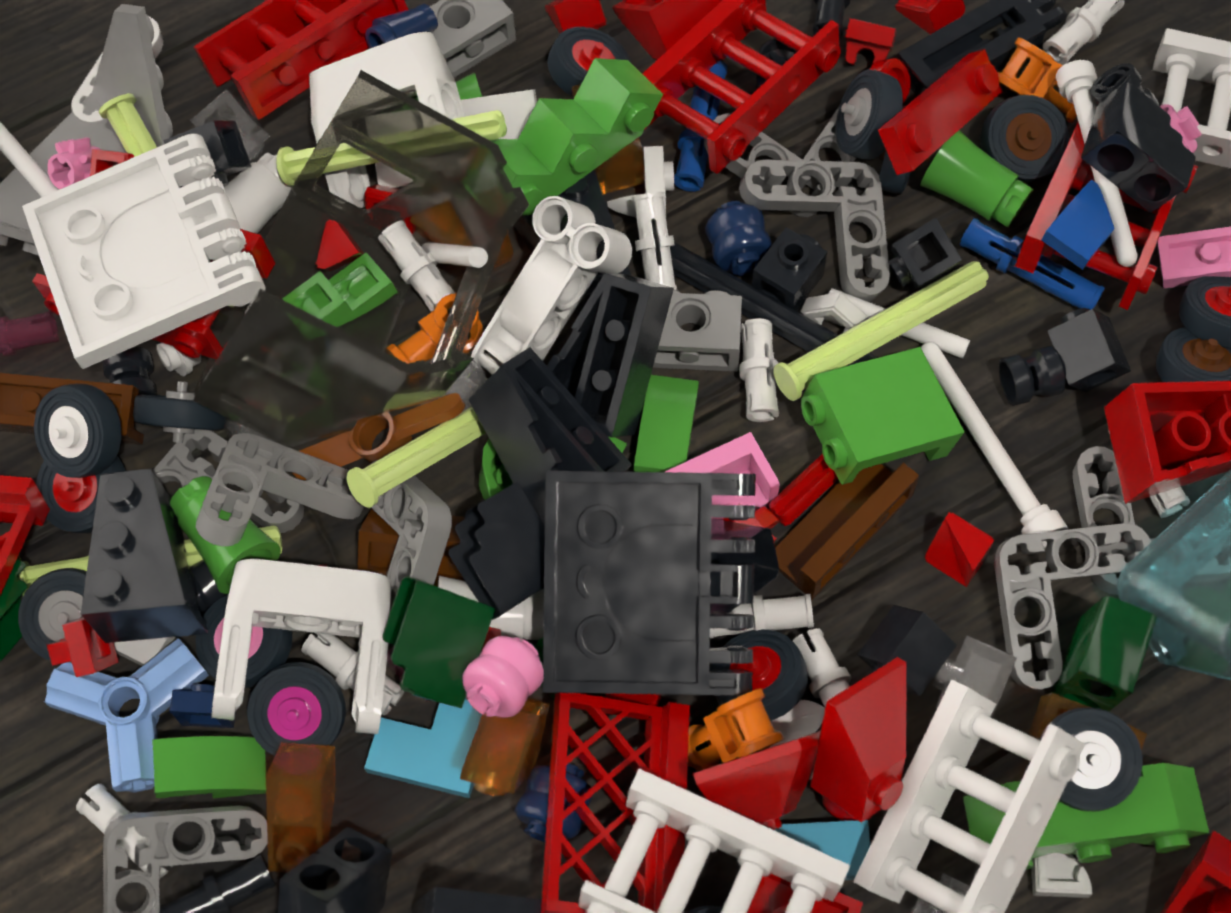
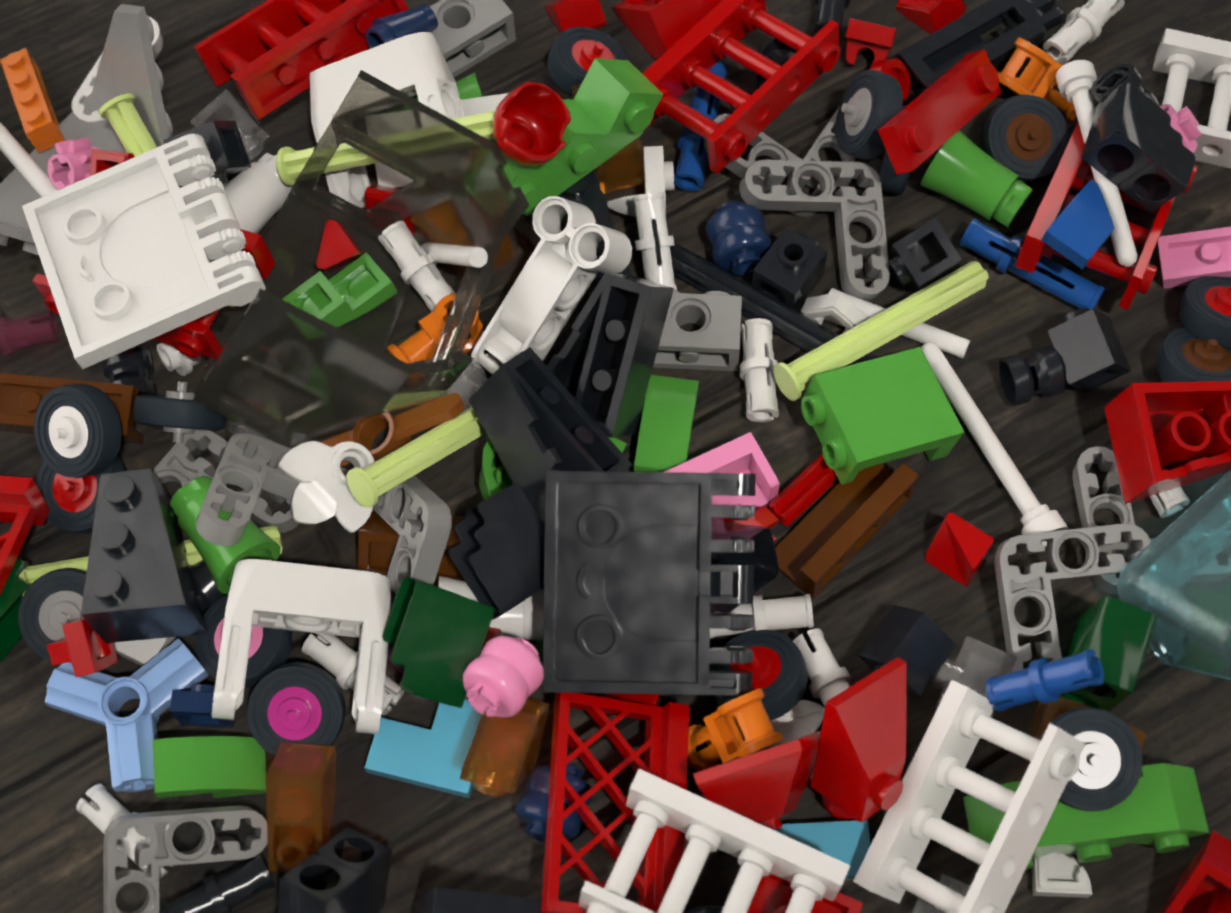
none -> orange piece [0,48,66,153]
none -> white plate [279,441,374,533]
none -> red hair [493,82,571,166]
none -> blue pin [986,649,1104,712]

